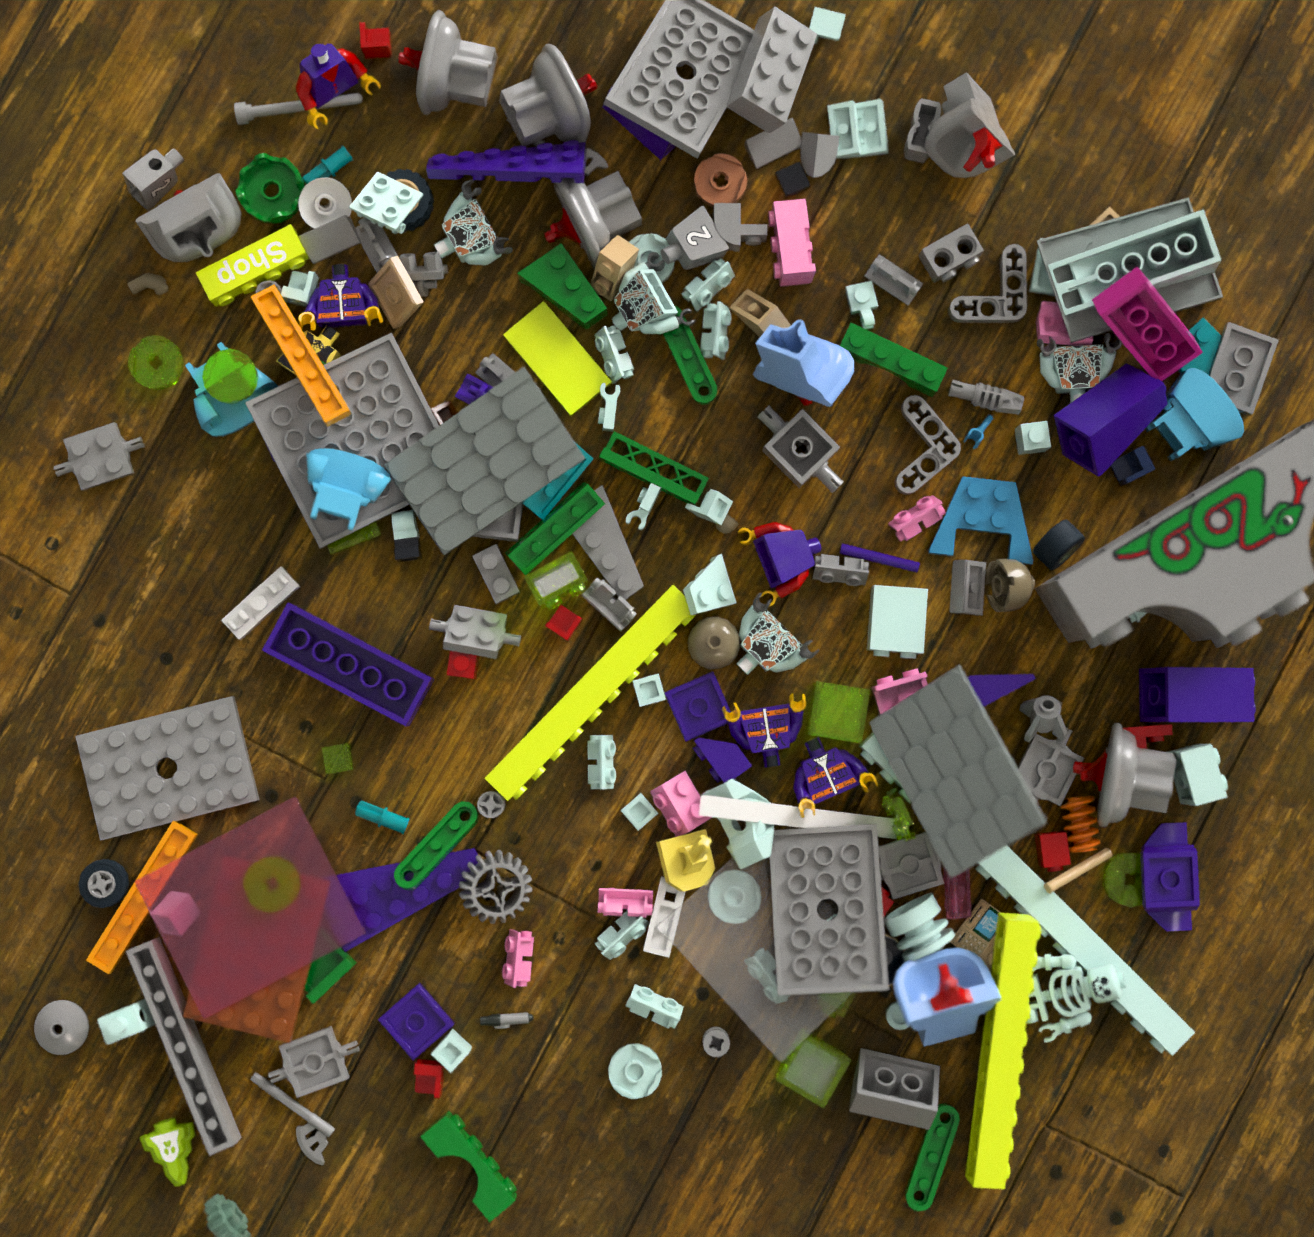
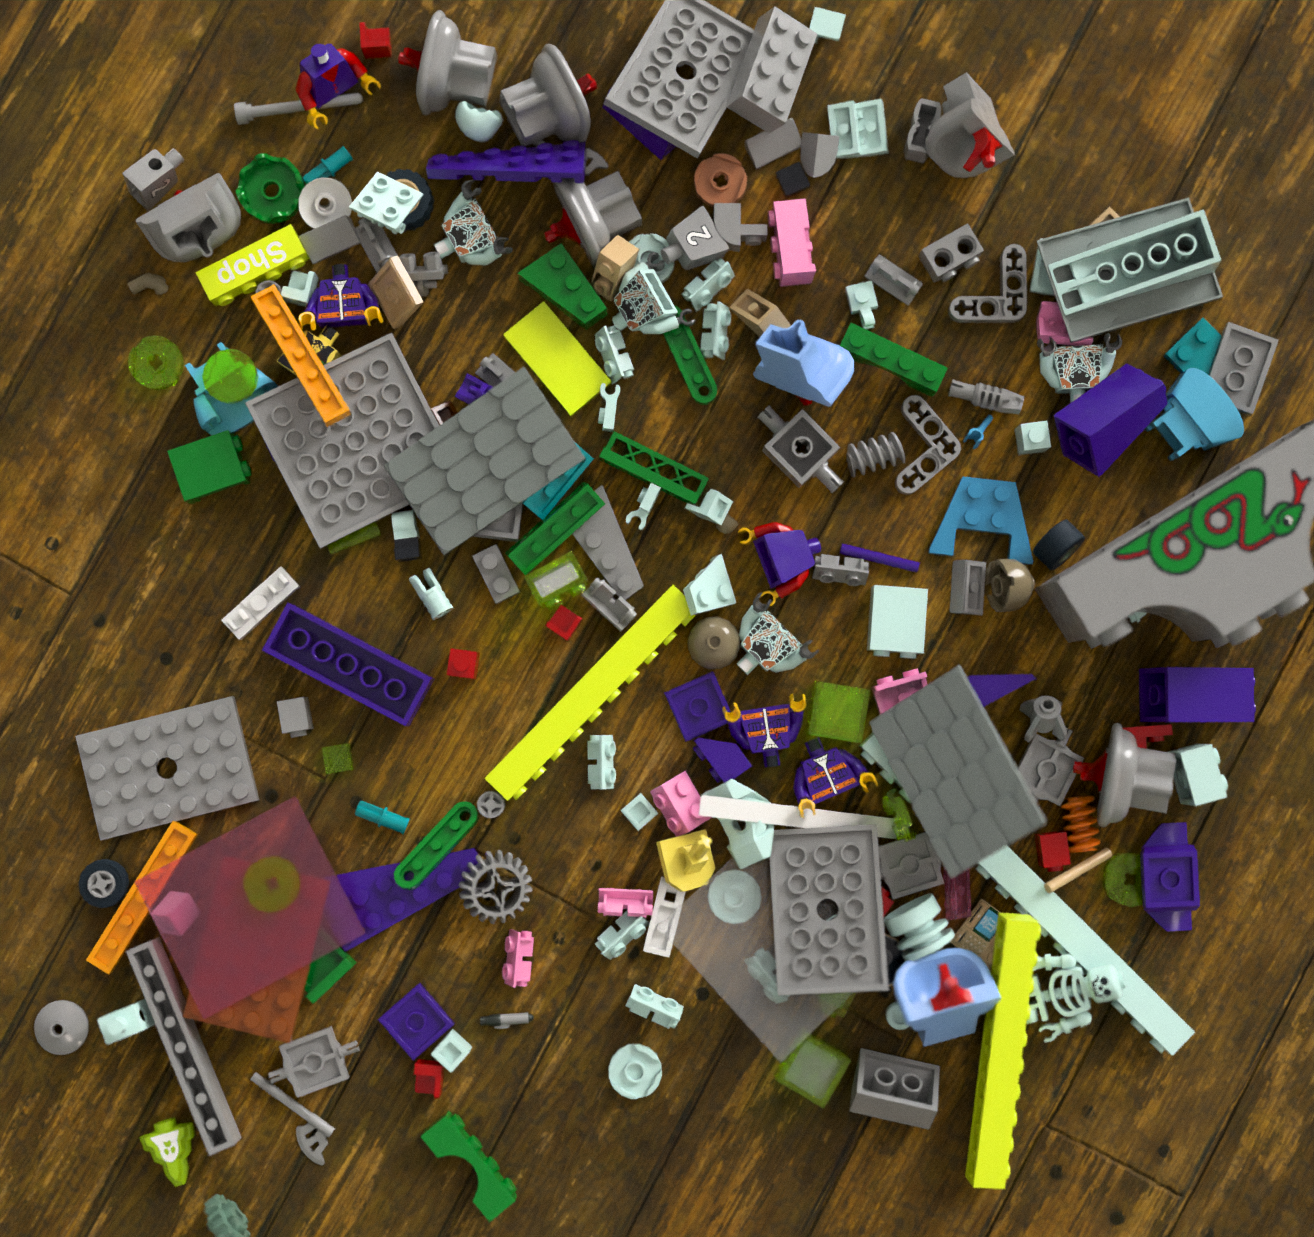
light grey plate [54,422,145,490] -> none
medium azure piece [307,448,391,531] -> none
light grey plate [429,605,521,659] -> none
light aqua panel [633,674,666,707] -> none
light grey wheel [702,1027,730,1057] -> none
bright pink hinge [888,495,946,542] -> none
green plate [905,1103,960,1211] -> none
dark pink brick [1092,266,1203,381] -> none
dark blue panel [1110,446,1155,487] -> none
none -> green panel [167,430,252,504]
none -> light grey brick [277,697,314,738]
none -> light aqua hinge [409,568,454,620]
none -> light aqua hair [455,101,503,142]
none -> light grey piece [846,432,905,478]

